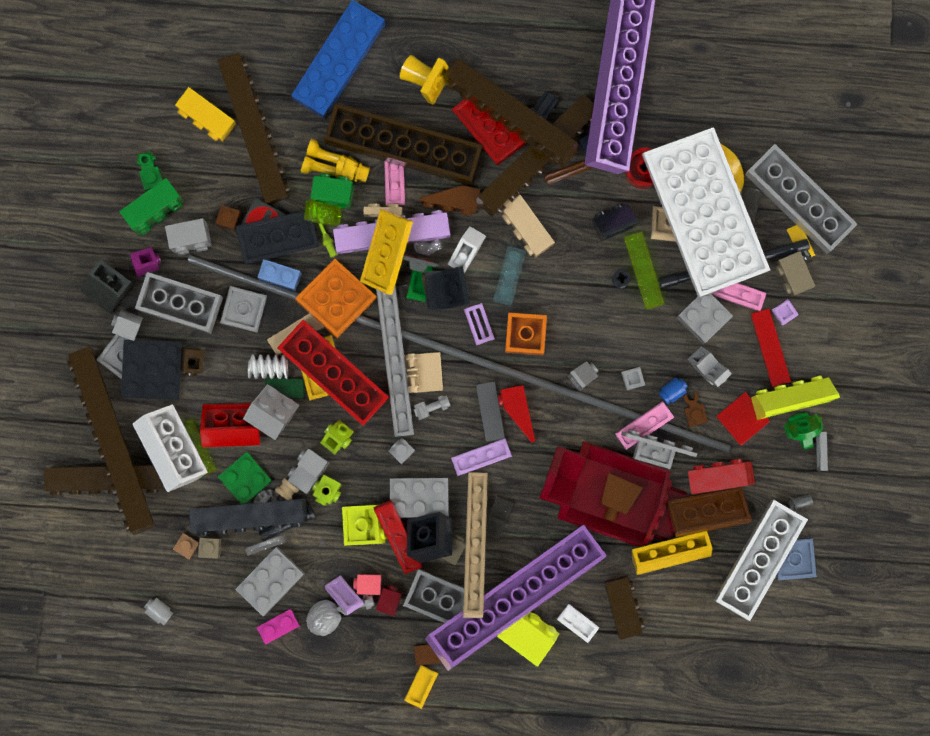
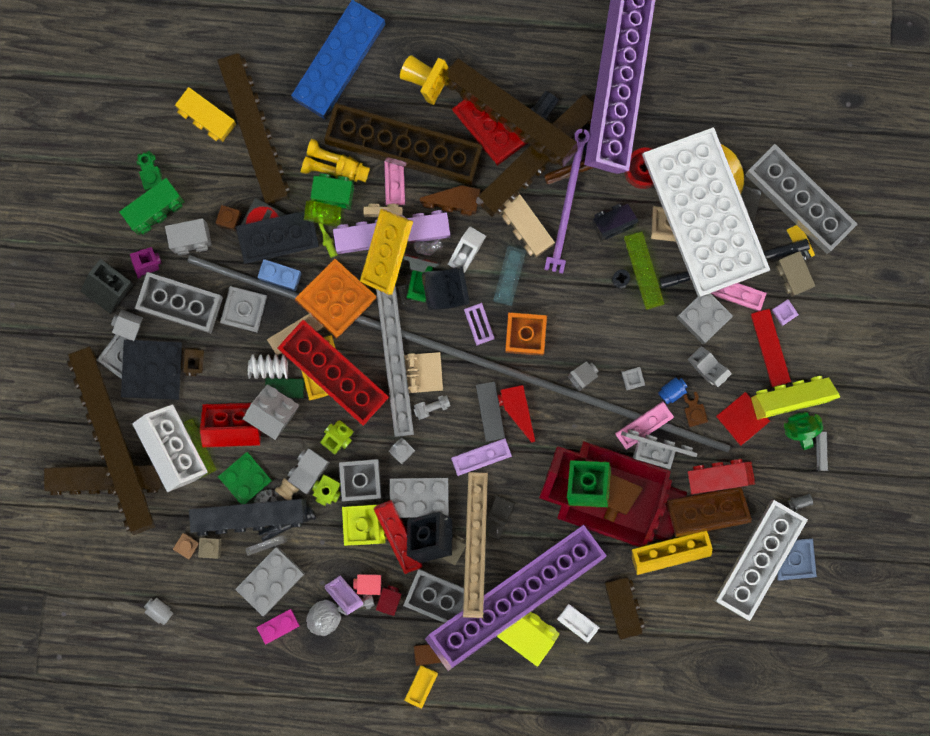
none -> light grey brick [339,459,382,501]
none -> medium lavender hinge [544,129,590,273]
none -> green brick [567,461,611,507]

